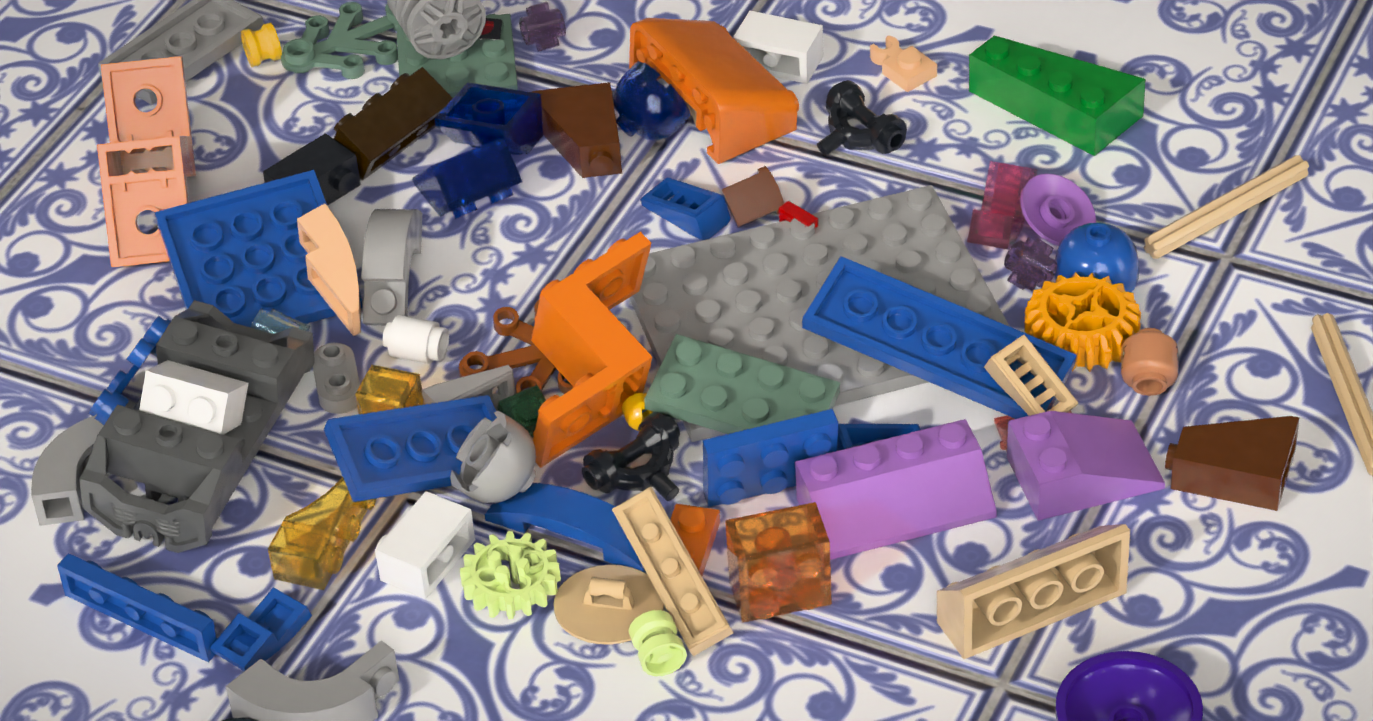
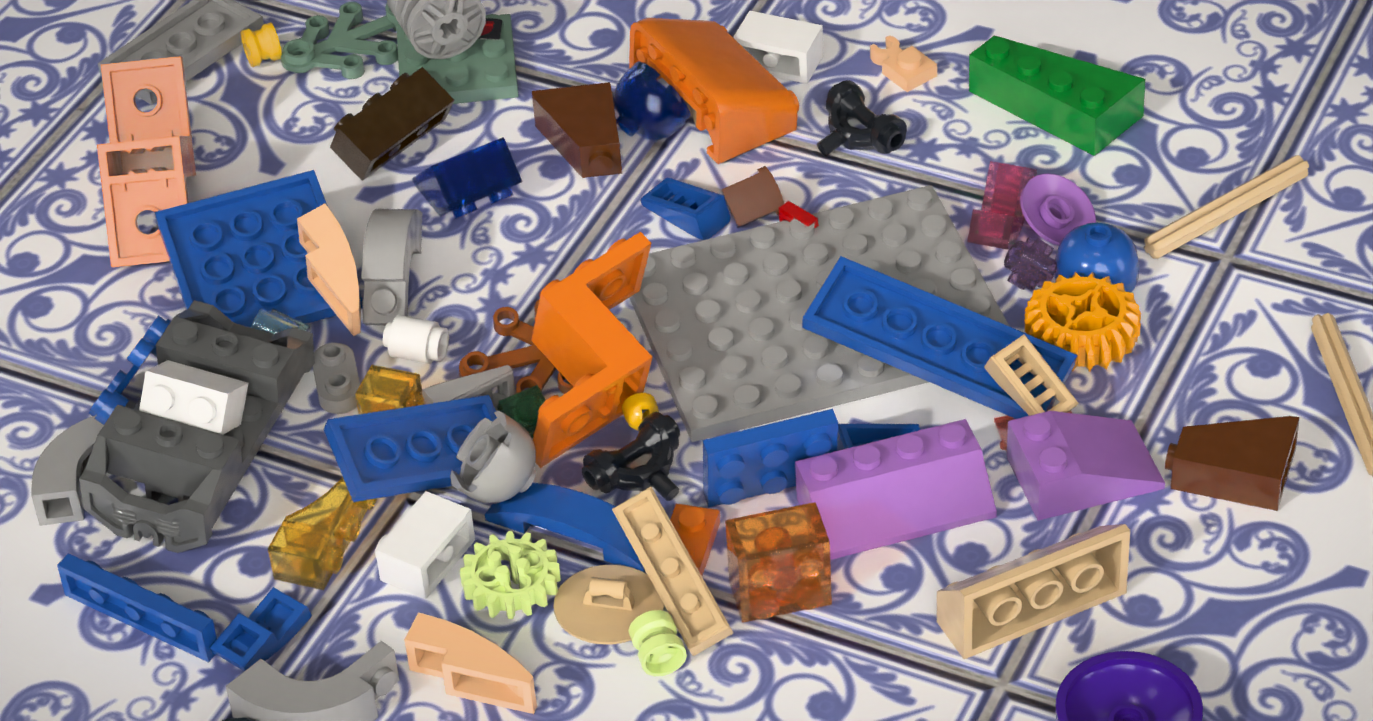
black brick [263,133,361,206] -> none
clear blue slope [435,82,543,155] -> none
clear purple gear [519,2,566,52] -> none
sand green plate [644,334,840,434] -> none
nougat head [1121,328,1178,396] -> none
none -> light nougat slope [404,612,537,714]

